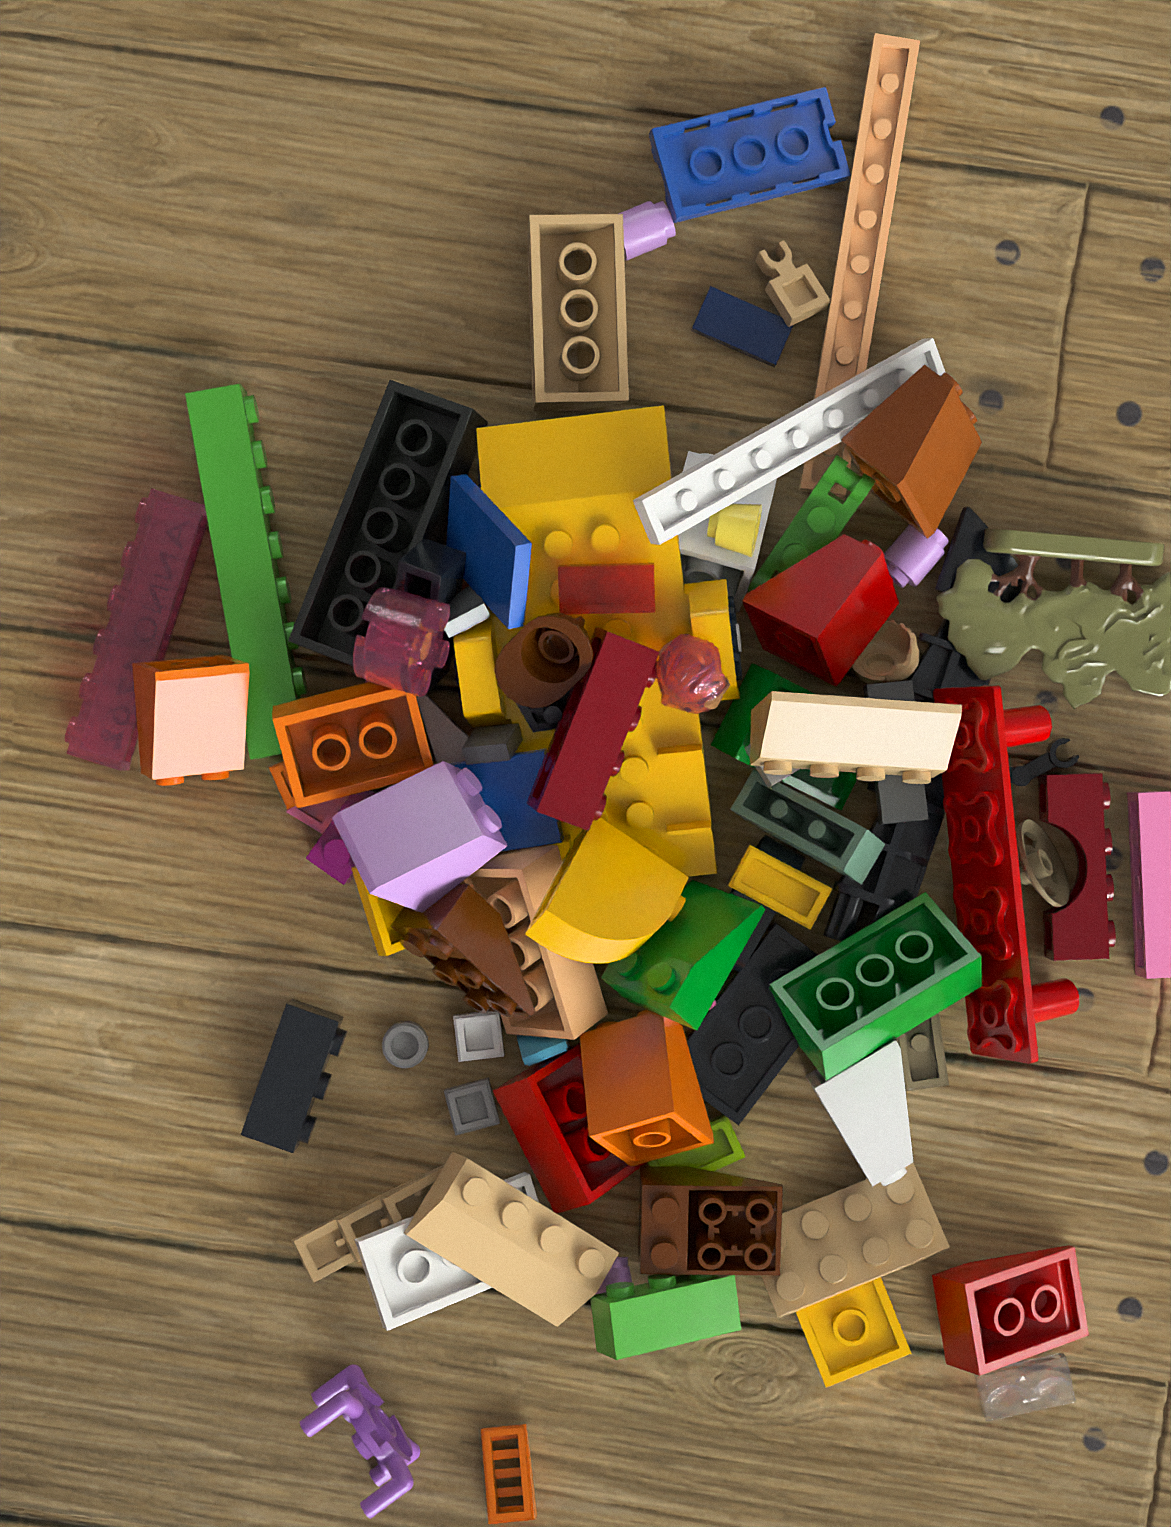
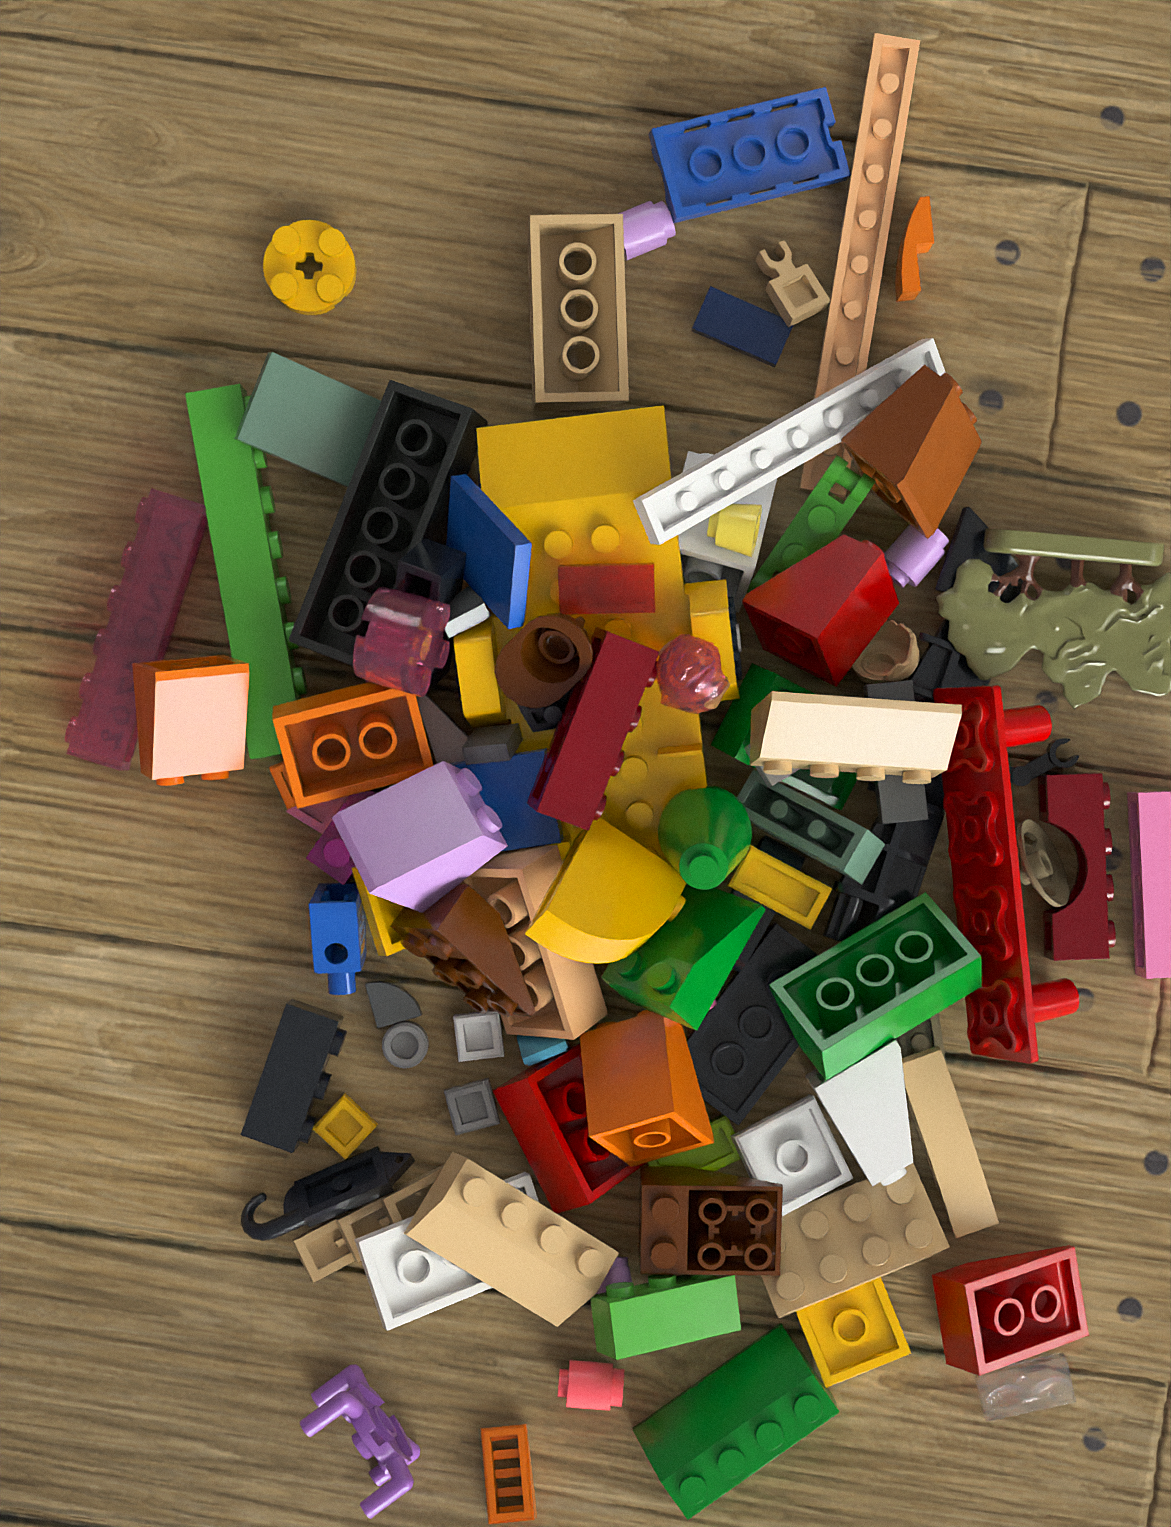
none -> sand green tile [234,352,381,488]
none -> black plate [241,1146,415,1241]
none -> yellow plate [263,220,357,315]
none -> blue torso [309,882,367,995]
none -> yellow tile [313,1093,378,1160]
none -> dark grey tile [365,981,423,1028]
none -> coral brick [558,1360,624,1411]
none -> green slope [633,1323,840,1520]
none -> green cone [658,786,752,890]
none -> white tile [730,1095,853,1216]
none -> orange slope [895,196,934,302]
none -> tan slope [902,1045,999,1238]

